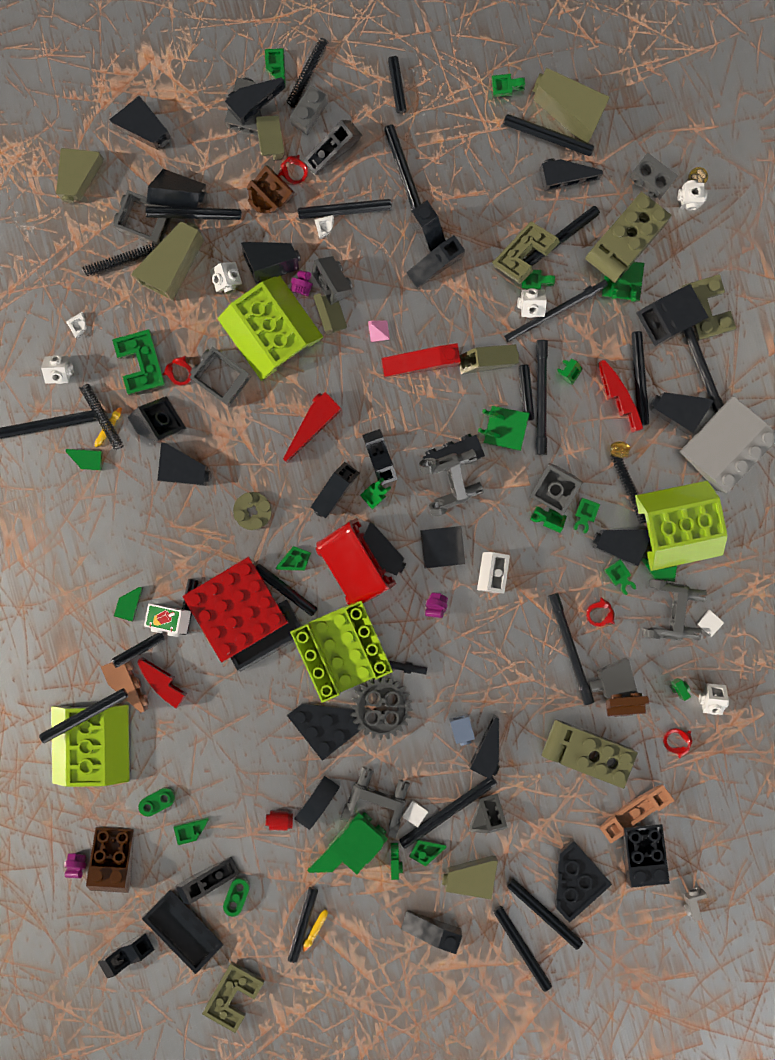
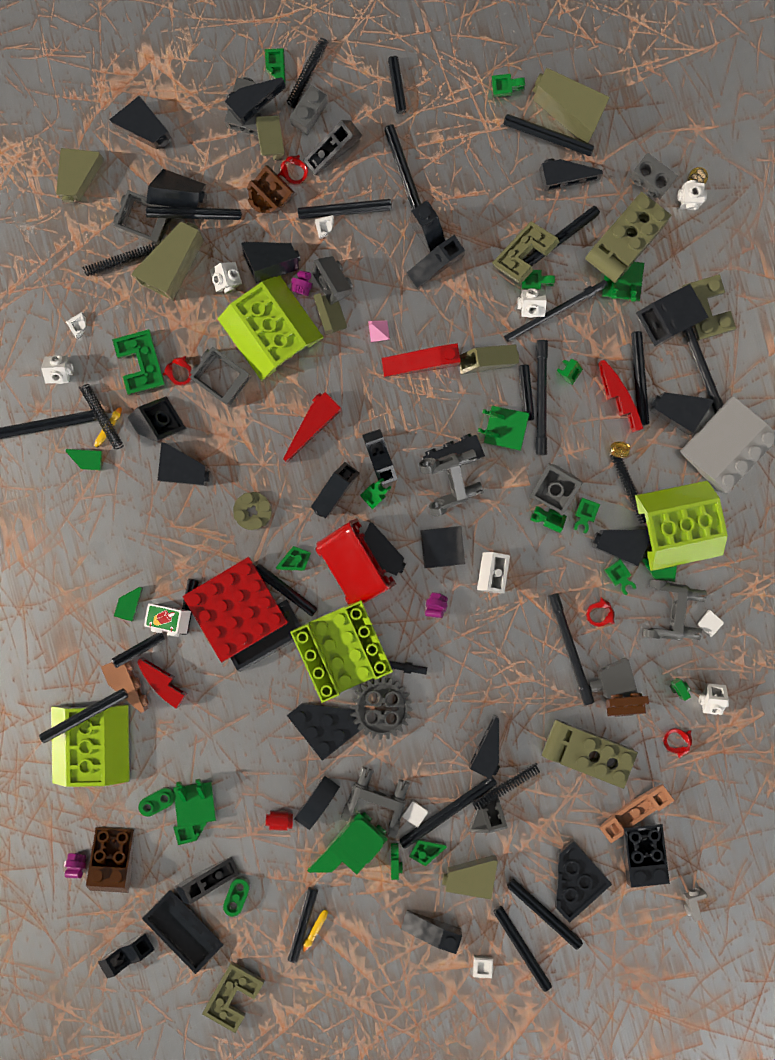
sand blue brick [449,714,475,746] -> none
none -> green plate [173,779,216,826]
none -> black piece [472,763,540,810]
none -> white tile [473,956,493,978]

